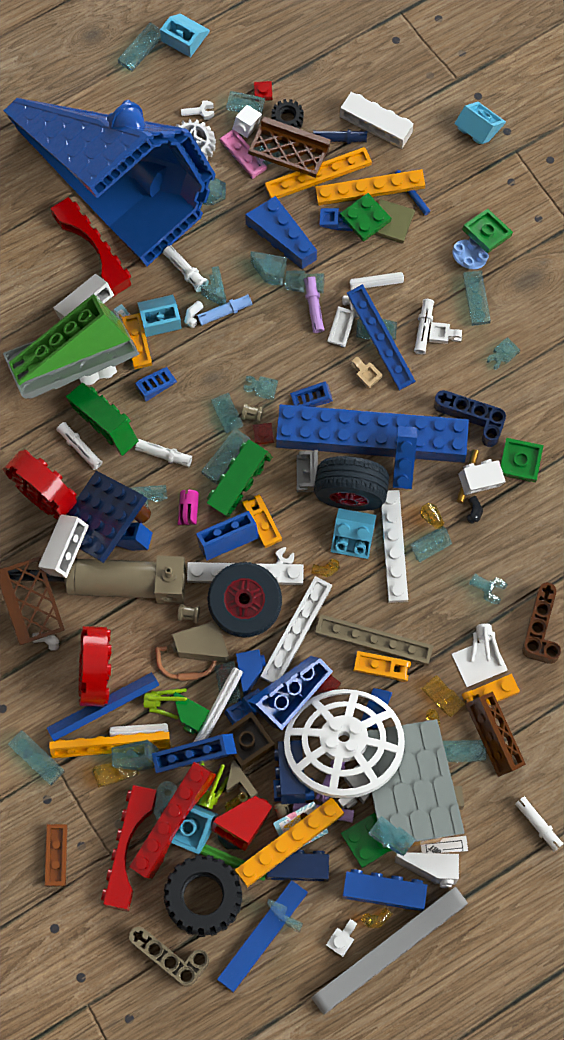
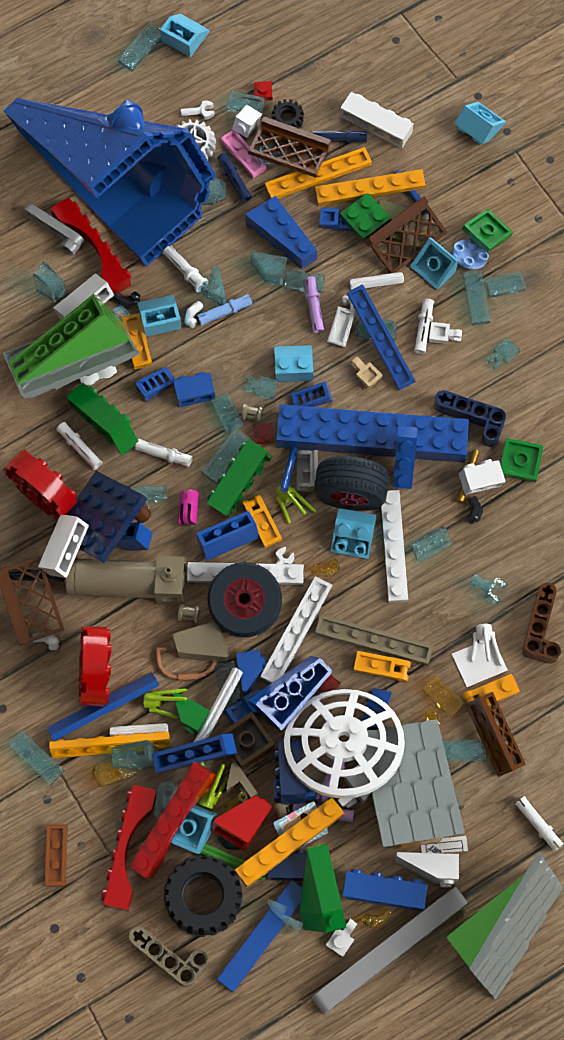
green plate [341,812,396,869] -> none
clear light blue slope [368,816,416,856] -> none
clear yellow cone [420,503,444,529] -> none
none -> light grey beam [22,203,84,255]
none -> clear light blue slope [33,261,66,302]
none -> black arm [112,291,140,307]
none -> blue brick [173,372,216,408]
none -> dark blue pin [217,152,252,203]
none -> medium azure slope [274,345,313,382]
none -> lime plant [276,486,316,524]
none -> blue bar [280,447,298,493]
none -> green wedge [299,843,346,933]
none -> reddish brown fence [364,196,448,273]
none -> medium azure slope [410,237,458,289]
none -> light grey piece [446,852,562,999]
none -> clear light blue plate [485,271,526,298]

